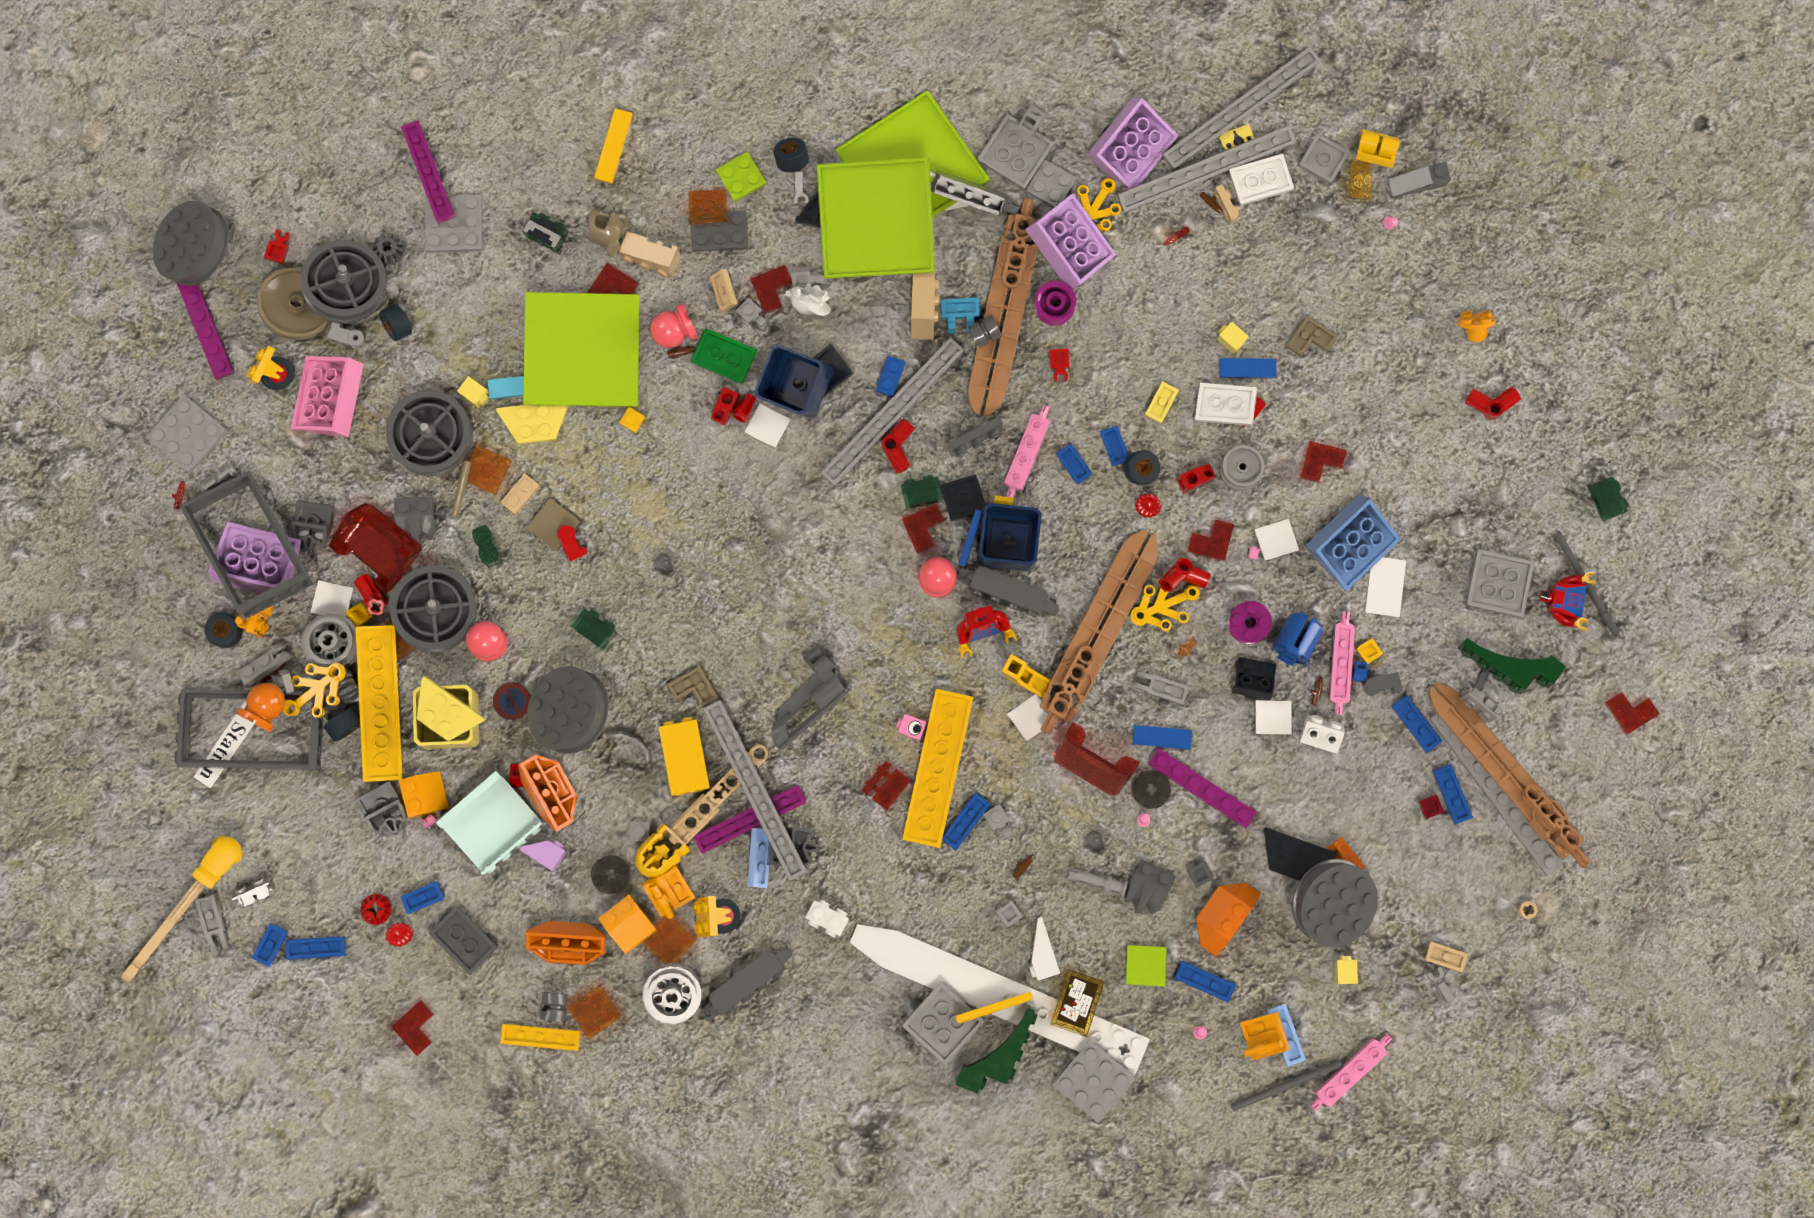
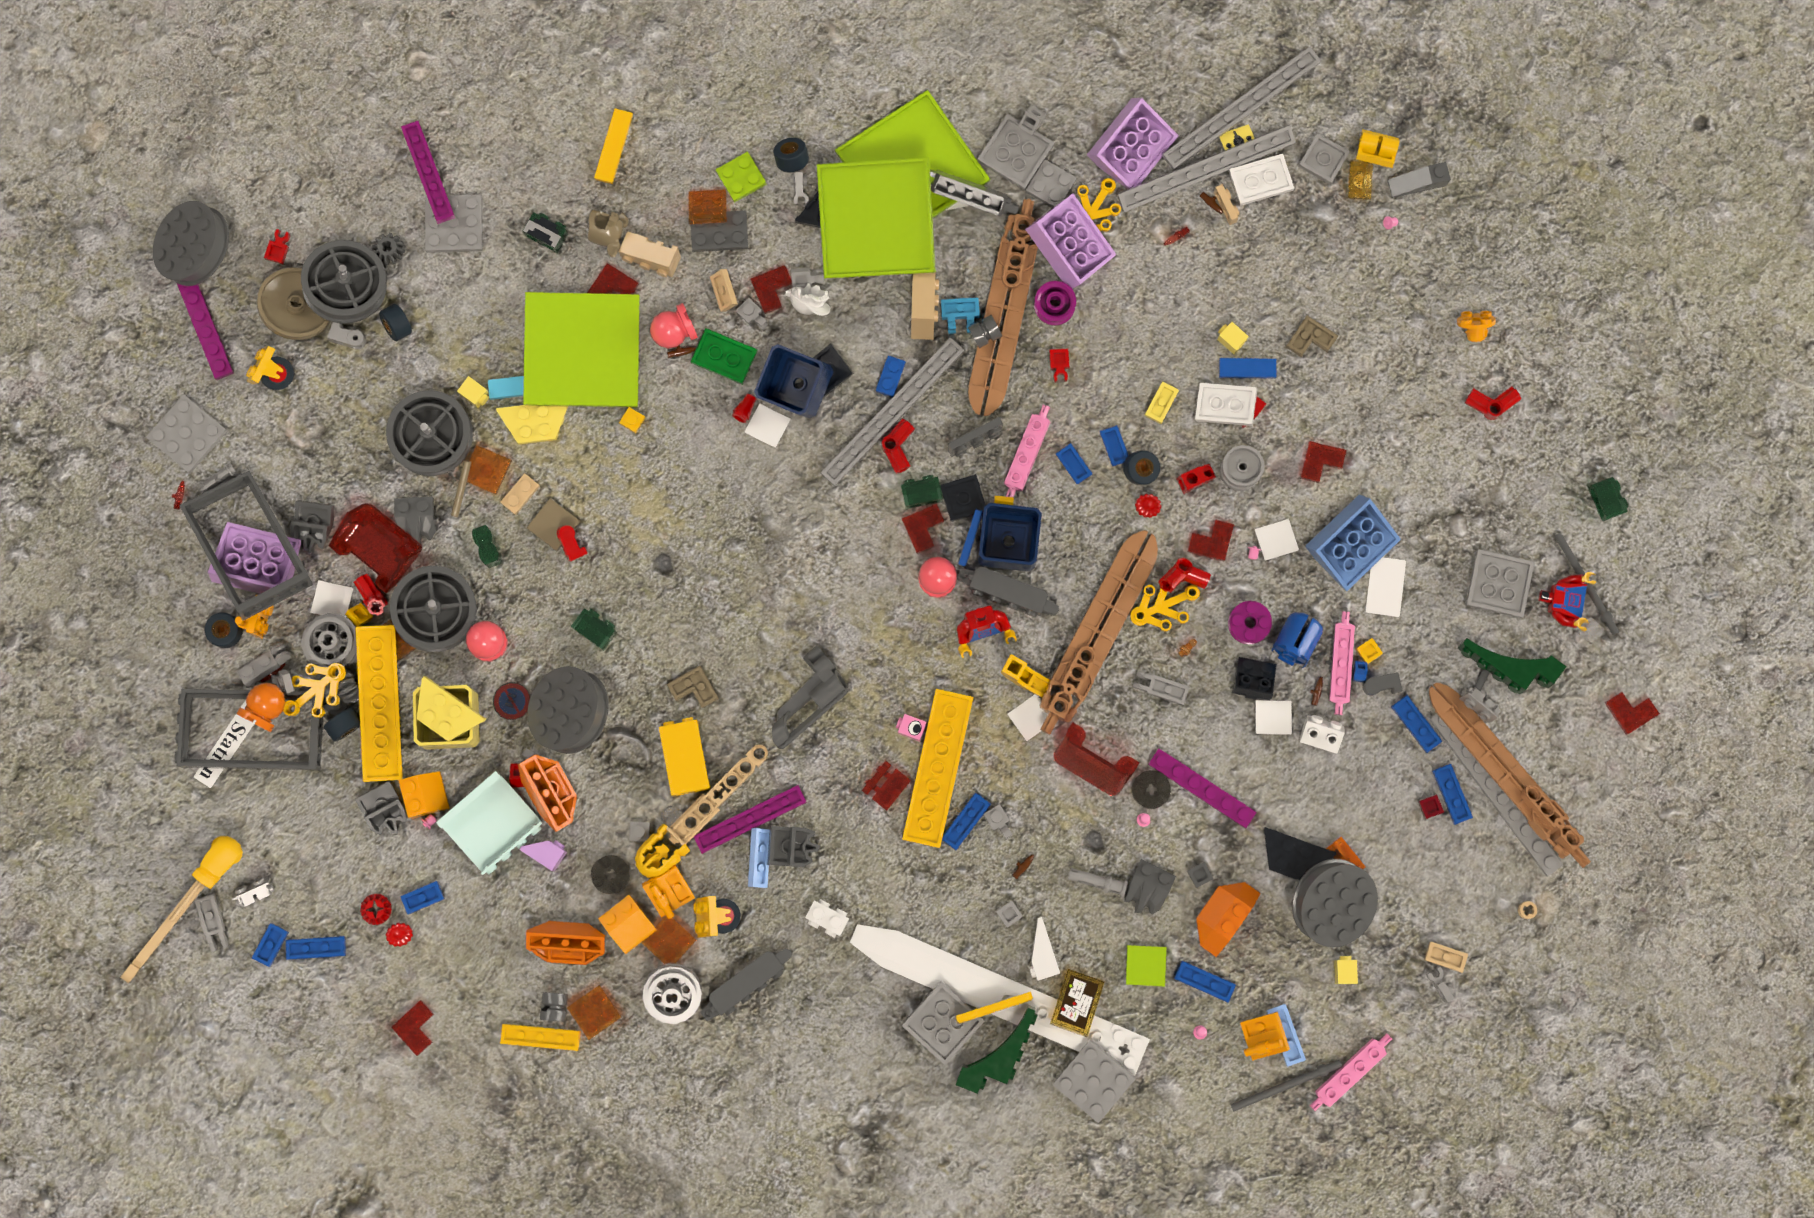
bright pink slope [291,356,364,437] -> none
dark grey plate [429,906,499,975] -> none
light grey plate [703,700,807,882] -> none
red leg [711,387,741,426] -> none
blue tile [1132,725,1192,750] -> none

